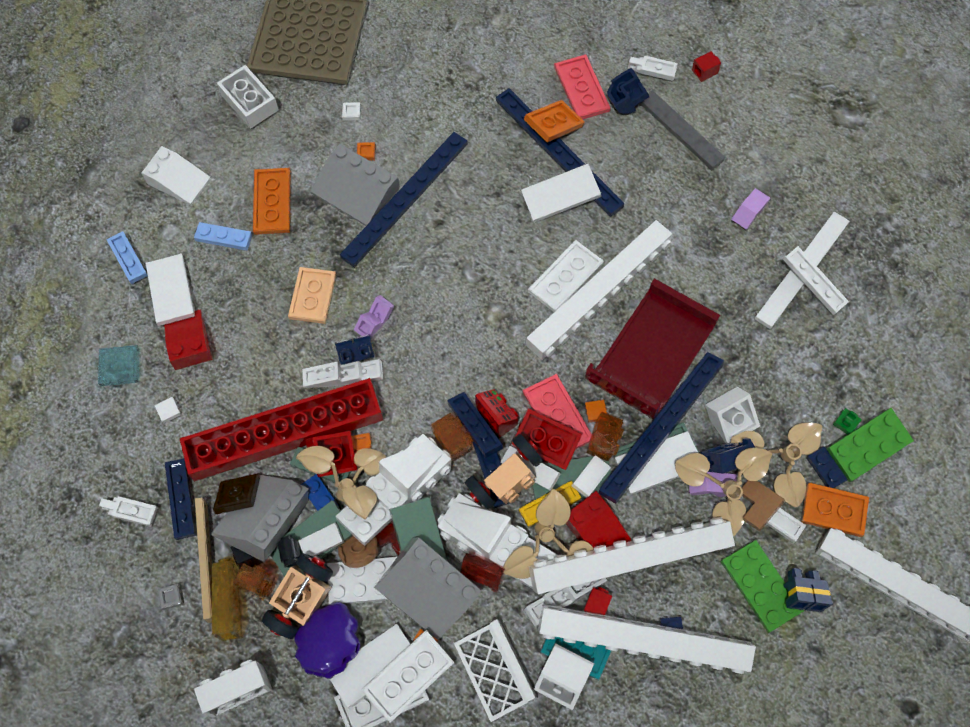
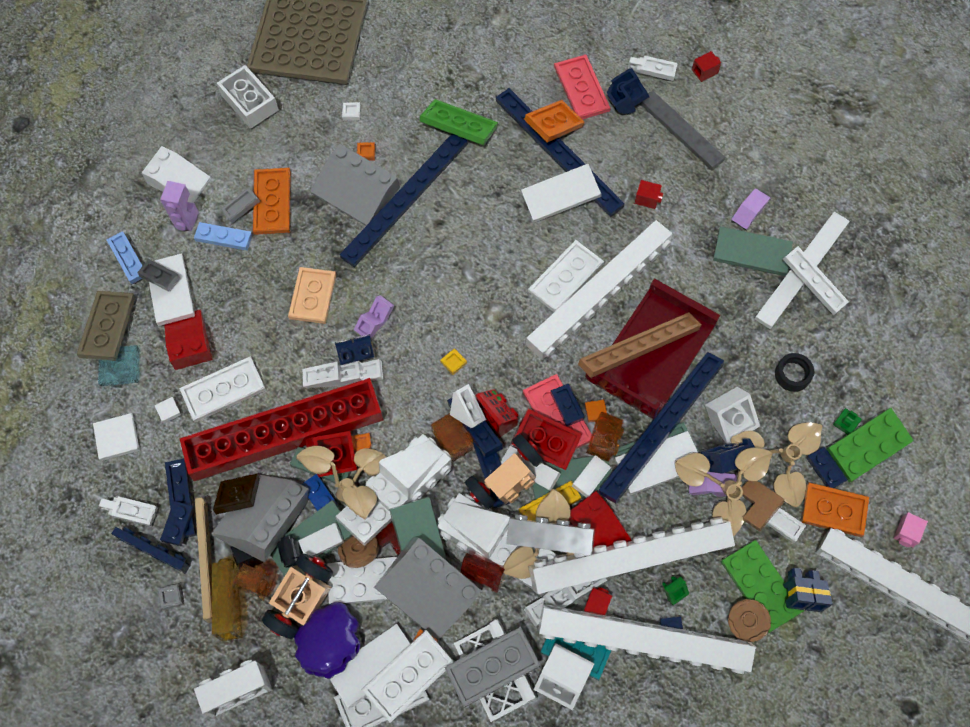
none -> dark tan plate [77,291,135,361]
none -> white tile [93,413,140,461]
none -> dark blue plate [111,527,190,574]
none -> flat silver plate [137,259,180,292]
none -> lavender arch [160,181,199,231]
none -> dark blue plate [160,501,195,546]
none -> white tile [179,356,266,423]
none -> light grey tile [221,187,260,223]
none -> bright green plate [420,99,498,145]
none -> yellow tile [440,348,467,375]
none -> light grey tile [444,627,541,708]
none -> white slope [450,384,486,428]
none -> light grey brick [506,514,595,555]
none -> dark blue plate [550,383,585,427]
none -> medium nougat plate [578,313,702,378]
none -> red brick [635,180,664,209]
none -> green tile [662,576,689,605]
none -> sand green tile [713,226,793,276]
none -> medium nougat tile [728,599,771,642]
none -> black tyre [775,353,815,392]
none -> bright pink brick [893,512,928,548]

